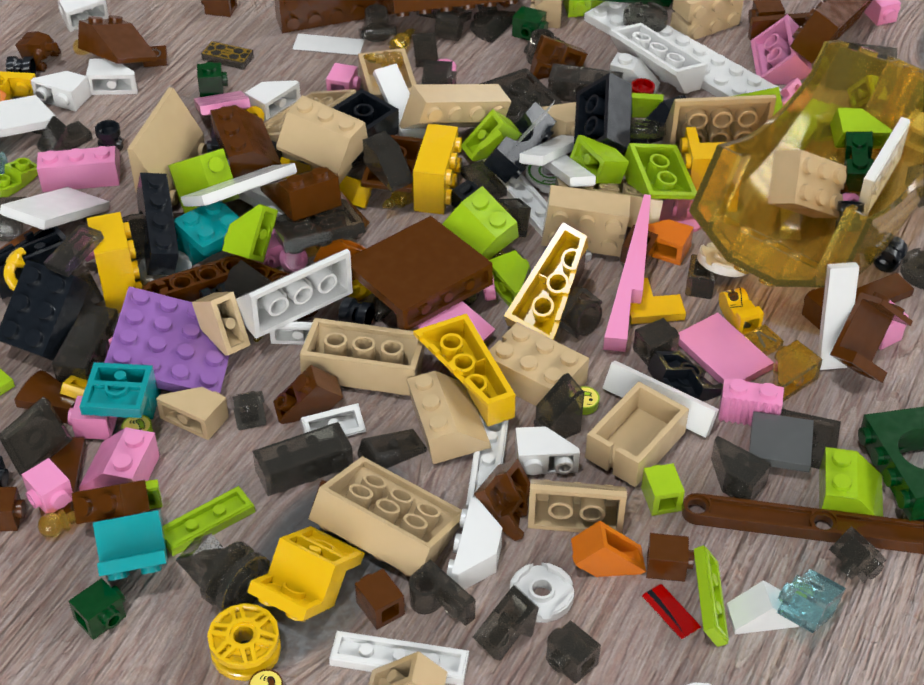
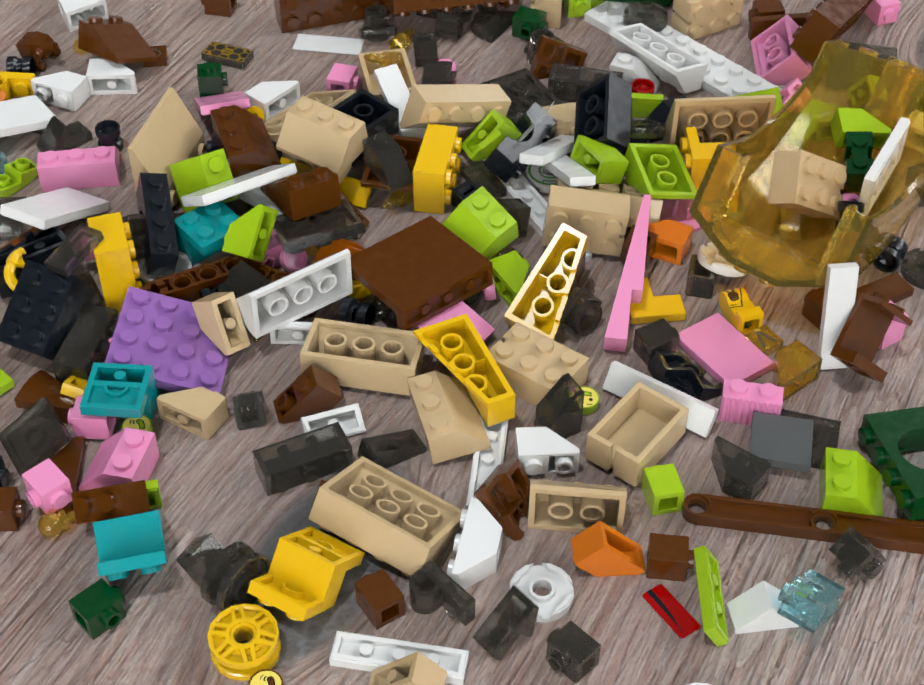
lime tile [162,486,255,556] -> none

